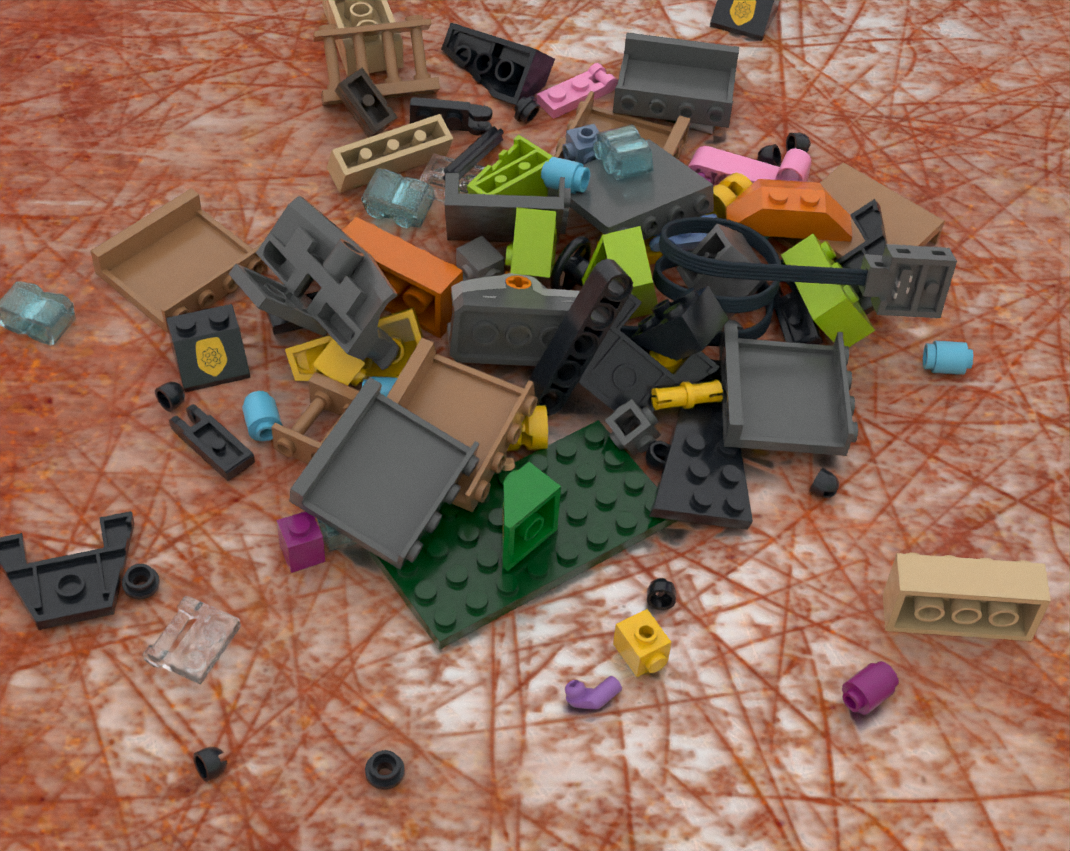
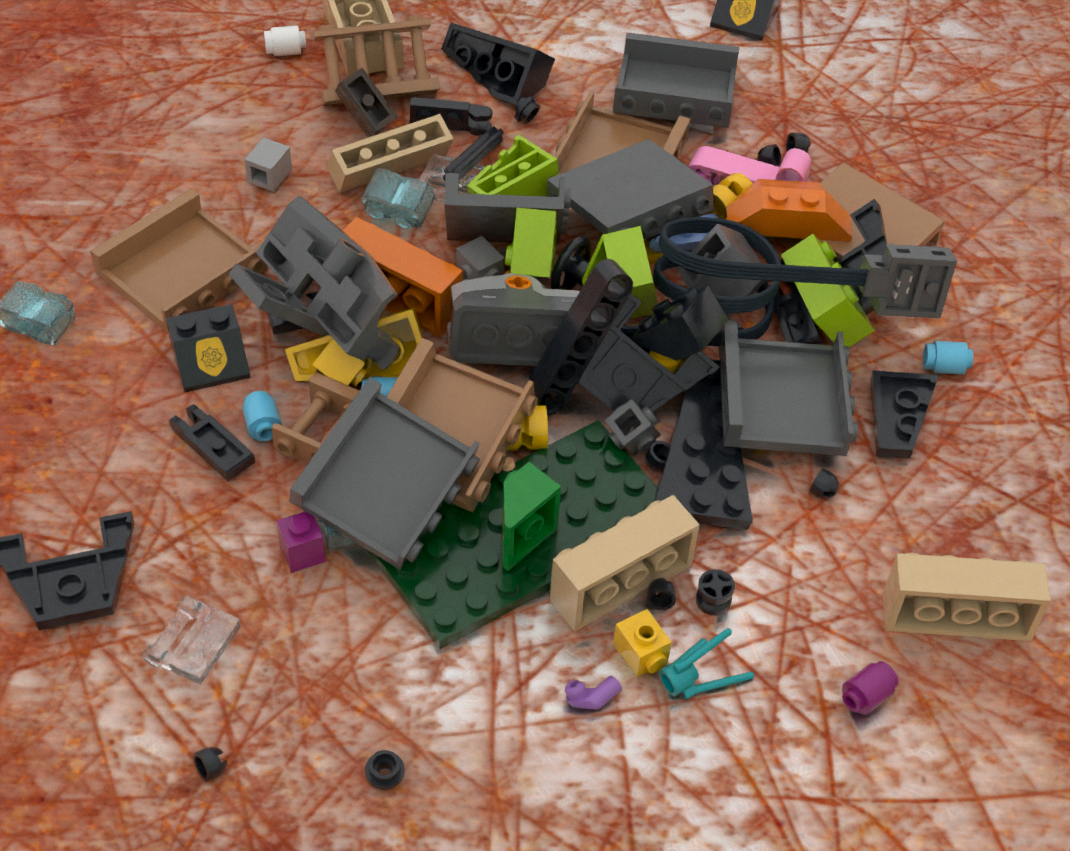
black plate [122,564,160,600] -> none
black hinge [155,381,185,412] -> none
bright pink plate [537,63,618,119] -> none
medium azure brick [541,157,590,194] -> none
sand blue brick [562,124,608,165] -> none
clear light blue brick [593,124,653,180] -> none
yellow pin [651,380,723,410] -> none
none -> light grey brick [244,137,292,192]
none -> white brick [264,25,306,56]
none -> tan brick [550,495,699,632]
none -> teal plant [659,628,754,700]
none -> black wheel [696,569,735,616]
none -> black wing [870,370,939,459]

